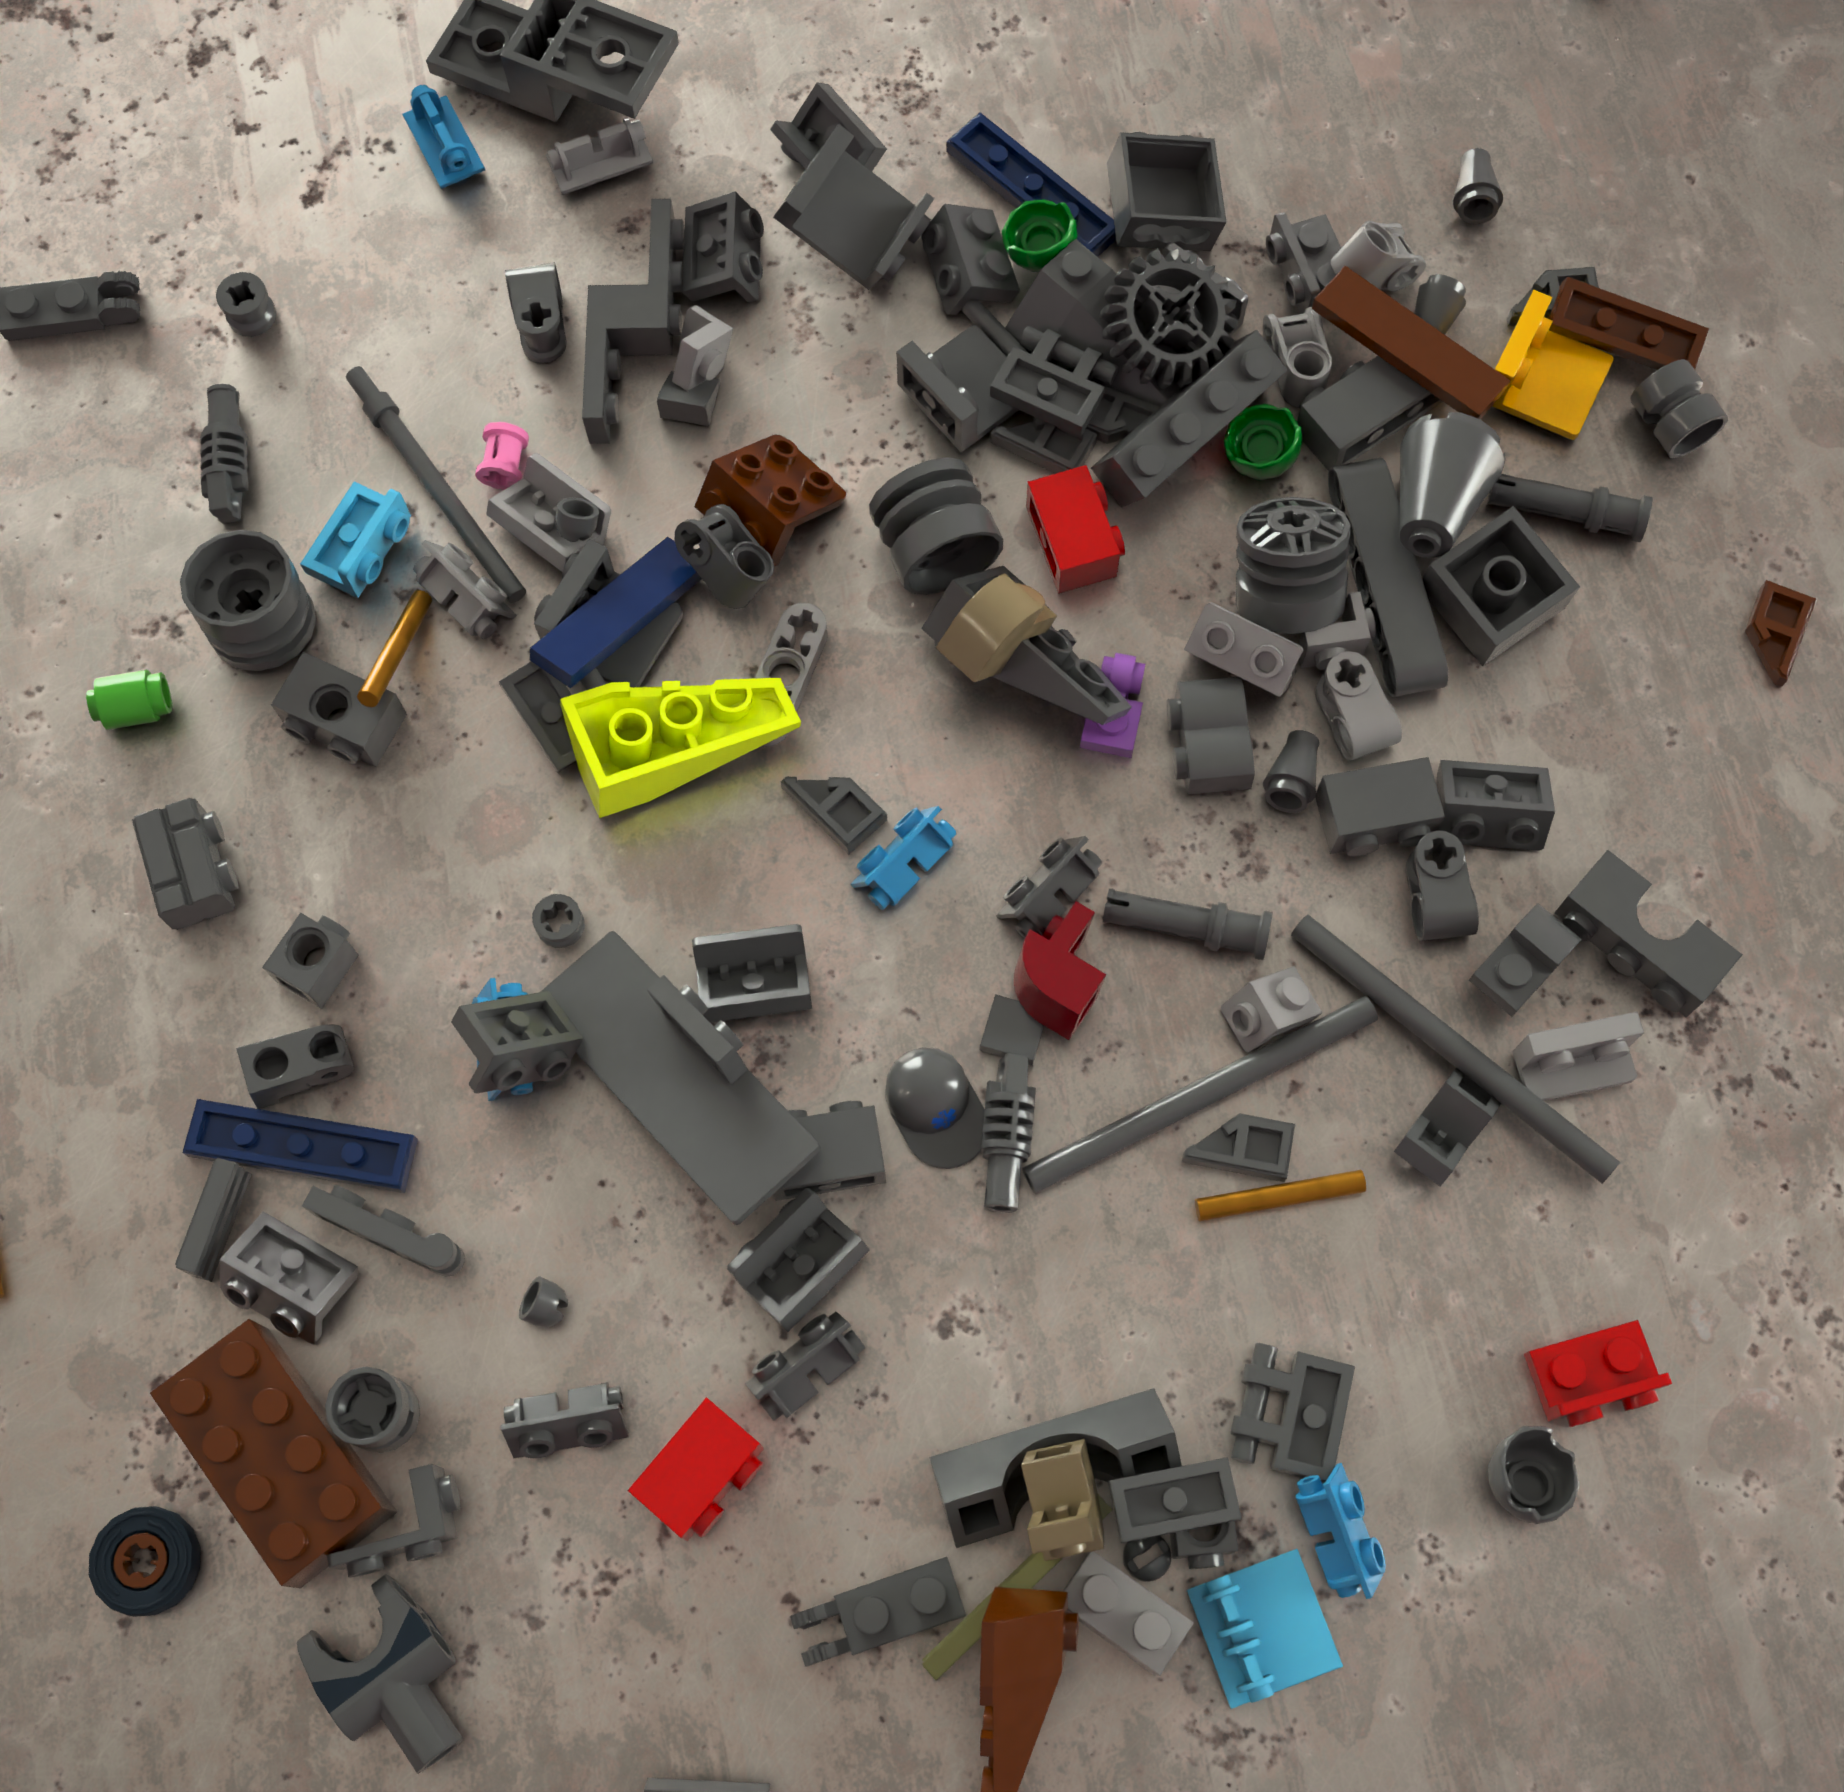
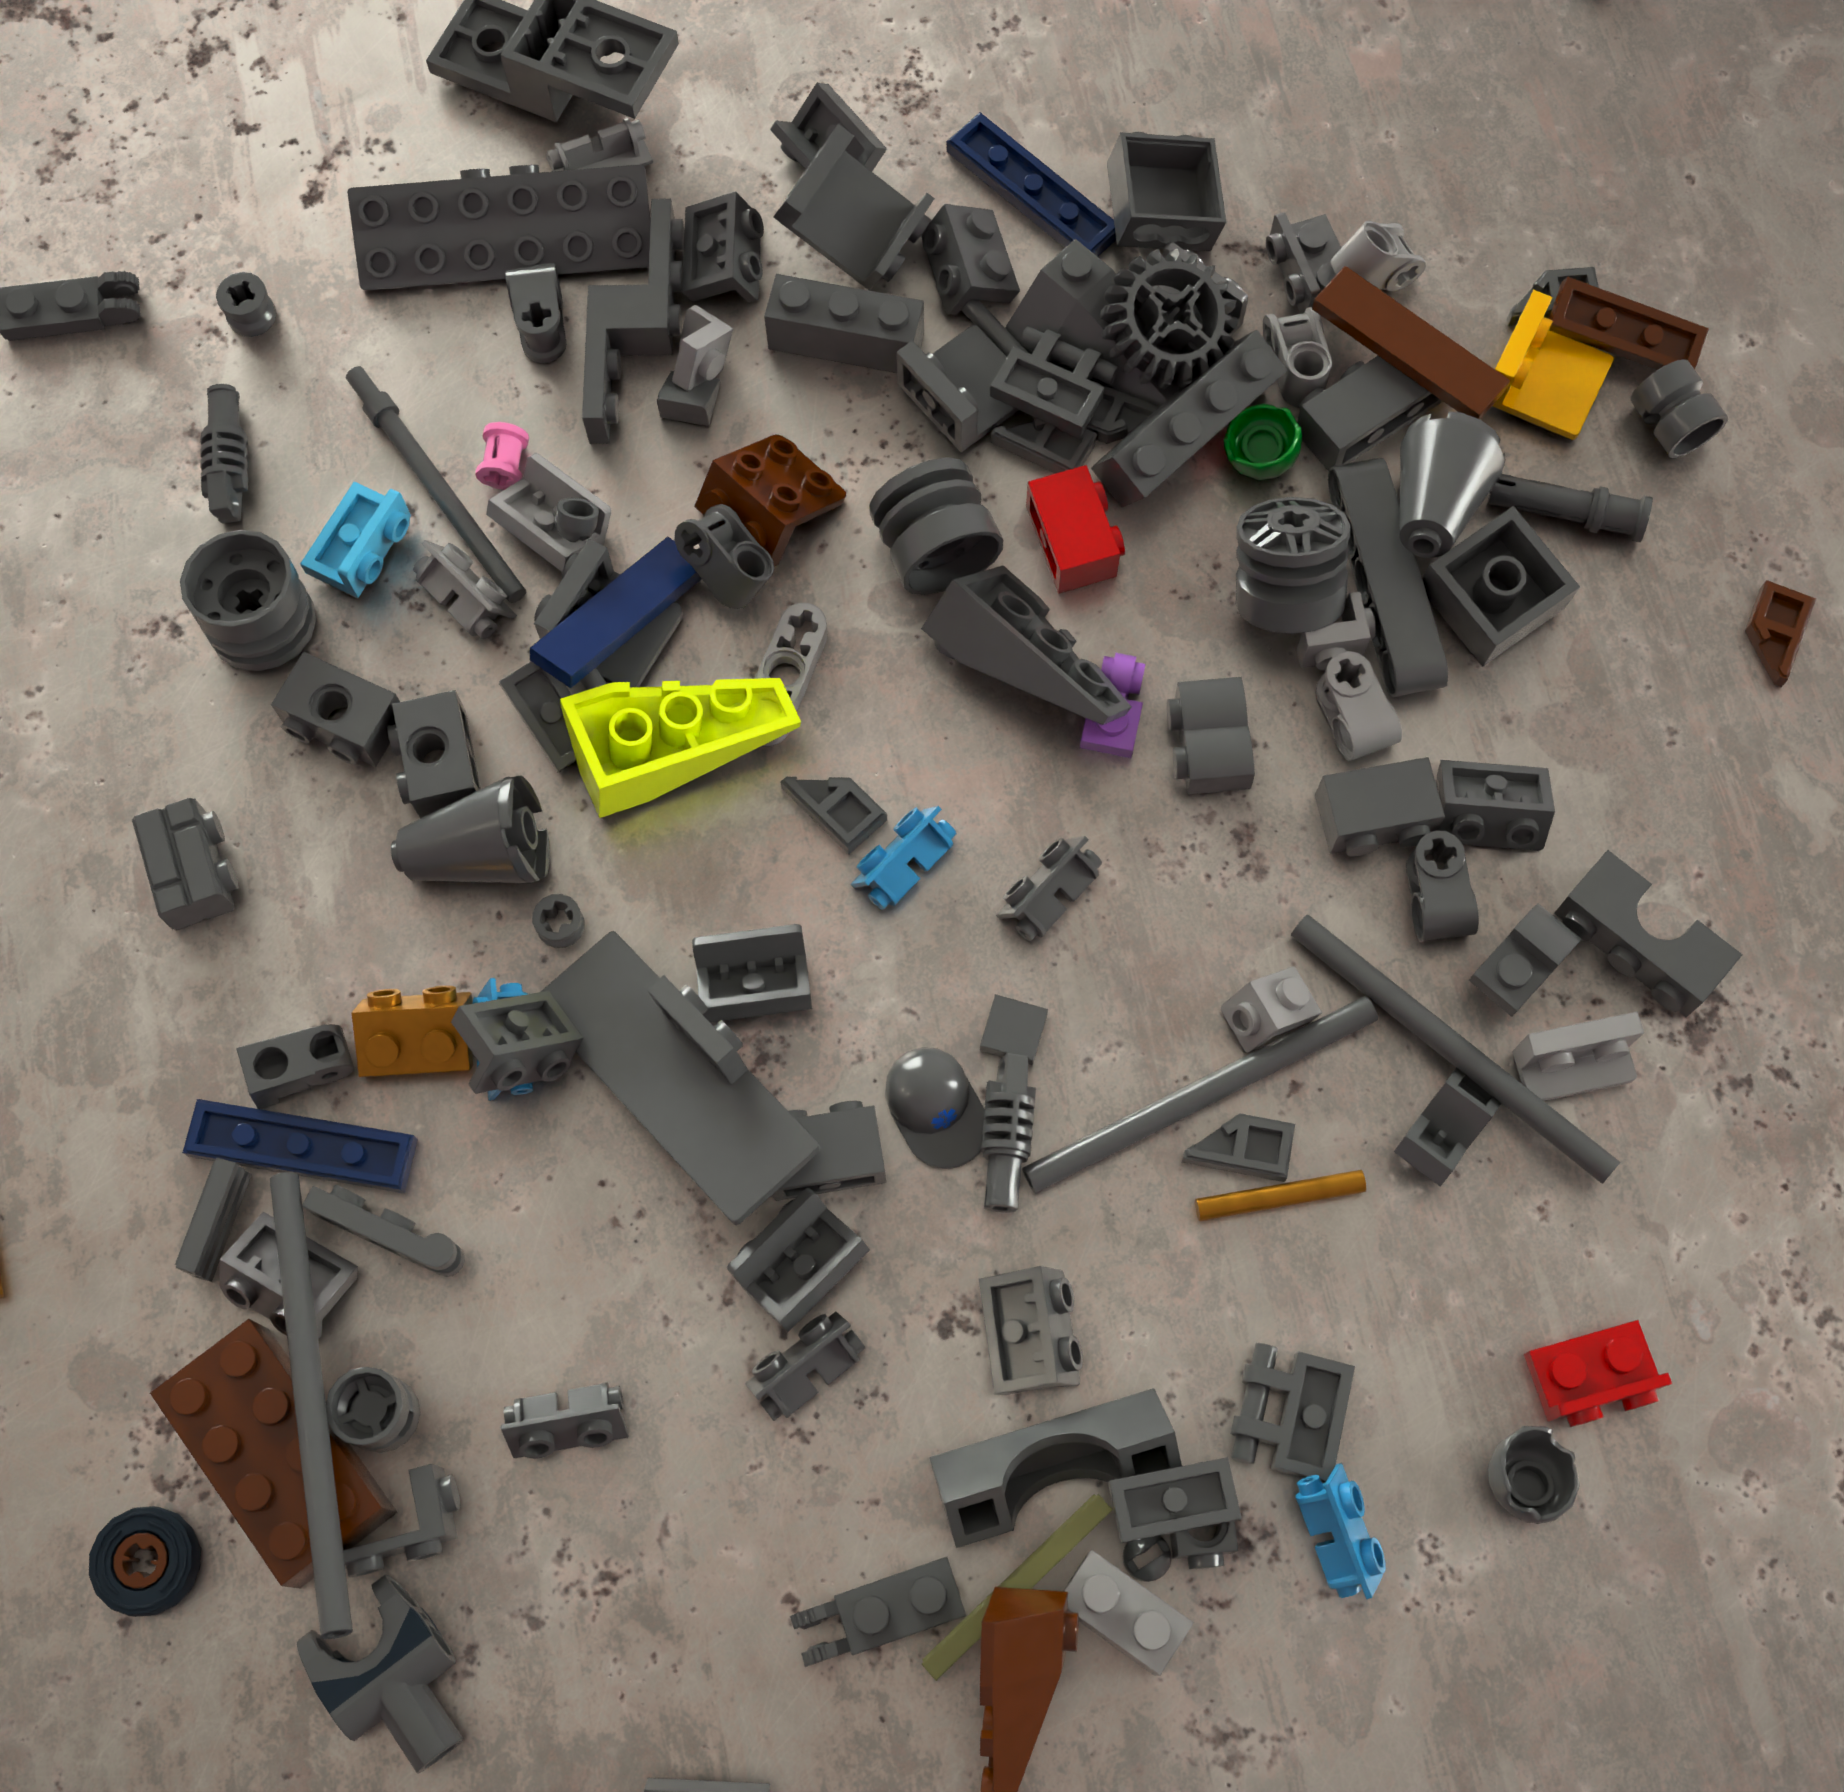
bright green brick [86,669,172,730] -> none
dark grey brick [262,912,359,1009] -> none
pearl gold bar [357,590,432,707] -> none
dark azure hinge [402,85,485,189] -> none
dark grey hinge [519,1276,568,1328] -> none
red brick [627,1397,764,1541] -> none
dark tan brick [936,573,1057,683] -> none
green hair [1002,199,1078,272] -> none
dark red brick [1014,901,1107,1040] -> none
dark tan brick [1021,1439,1104,1561] -> none
dark grey pin [1103,888,1273,960] -> none
light grey bracket [1184,603,1303,697] -> none
medium azure hinge [1186,1549,1343,1709] -> none
dark grey cone [1263,730,1319,813] -> none
dark grey cone [1414,274,1466,334] -> none
dark grey cone [1453,148,1503,224] -> none
none -> dark grey piece [270,1172,353,1639]
none -> dark grey bracket [347,164,651,290]
none -> pearl gold bracket [351,985,474,1077]
none -> dark grey brick [387,690,481,819]
none -> dark grey cone [391,776,550,883]
none -> dark grey brick [764,274,924,373]
none -> dark grey bracket [979,1266,1083,1395]

